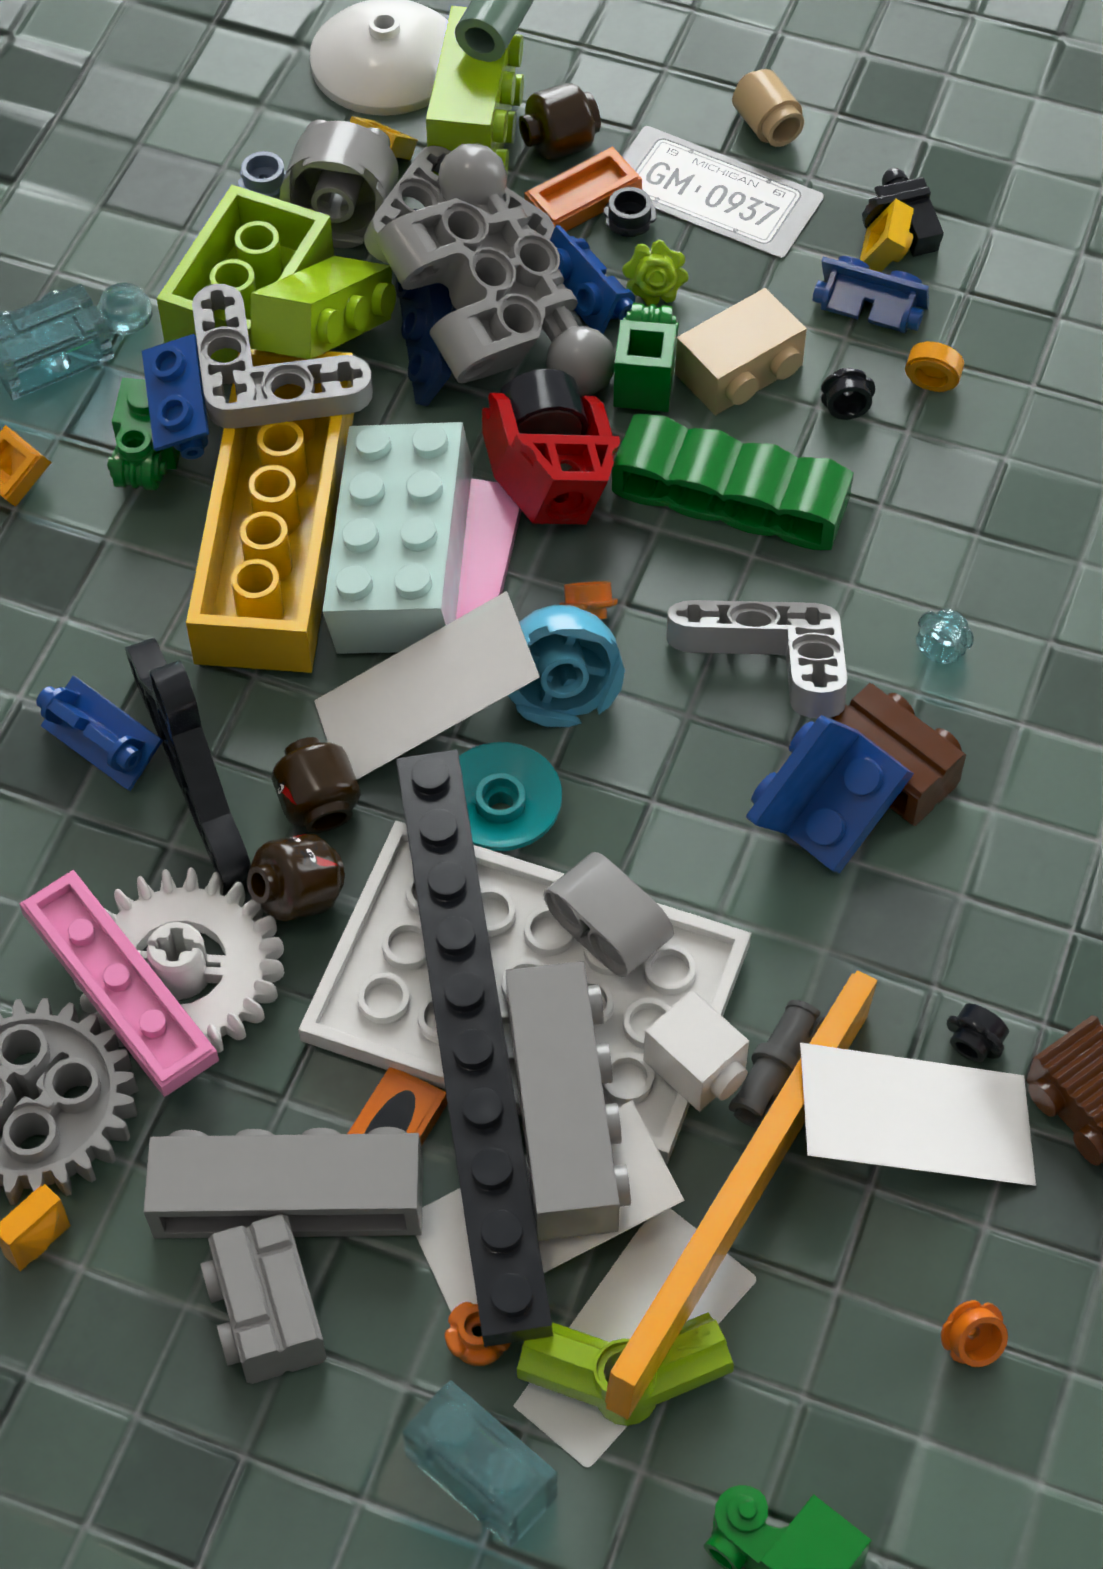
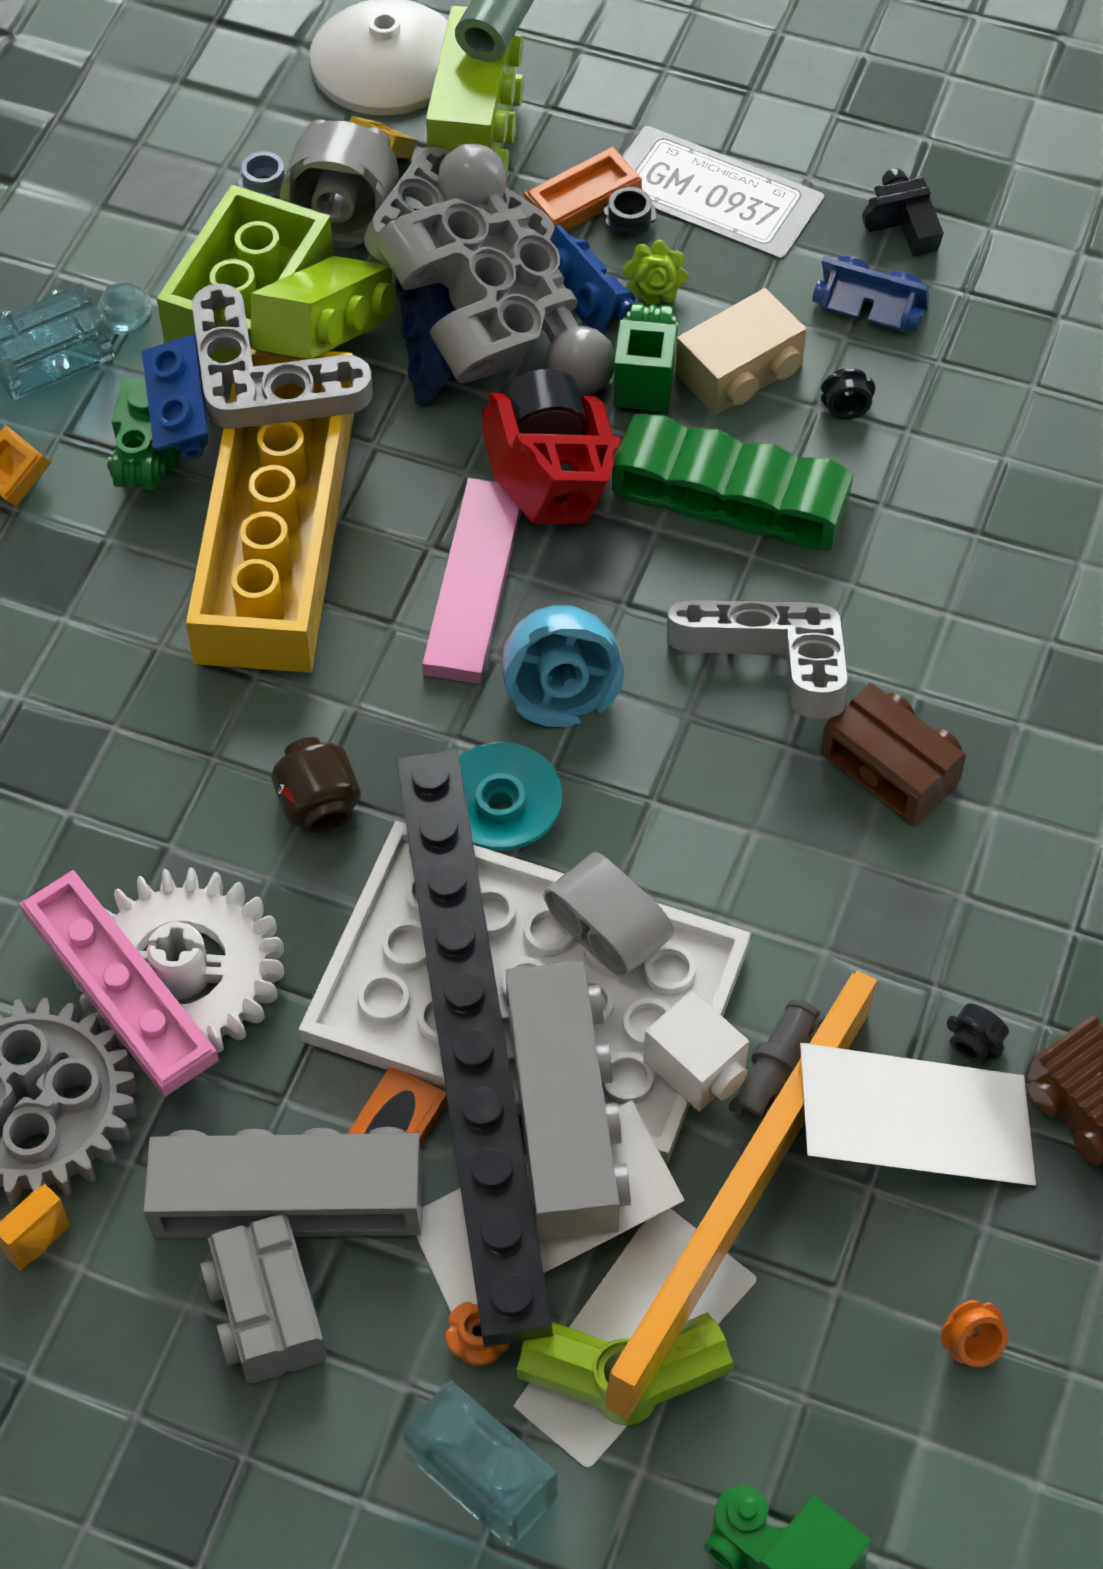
blue hinge [36,676,163,791] -> none
black beam [125,638,251,889] -> none
dark brown head [247,834,345,921] -> none
white sticker [314,591,540,780] -> none
light aqua brick [322,422,474,654] -> none
dark brown head [519,83,601,160] -> none
orange plate [559,581,618,619] -> none
tan brick [732,69,805,147] -> none
blue bracket [746,715,914,873] -> none
yellow plate [860,199,914,272] -> none
light orange tile [905,341,964,392] -> none
clear light blue plate [916,609,974,664] -> none

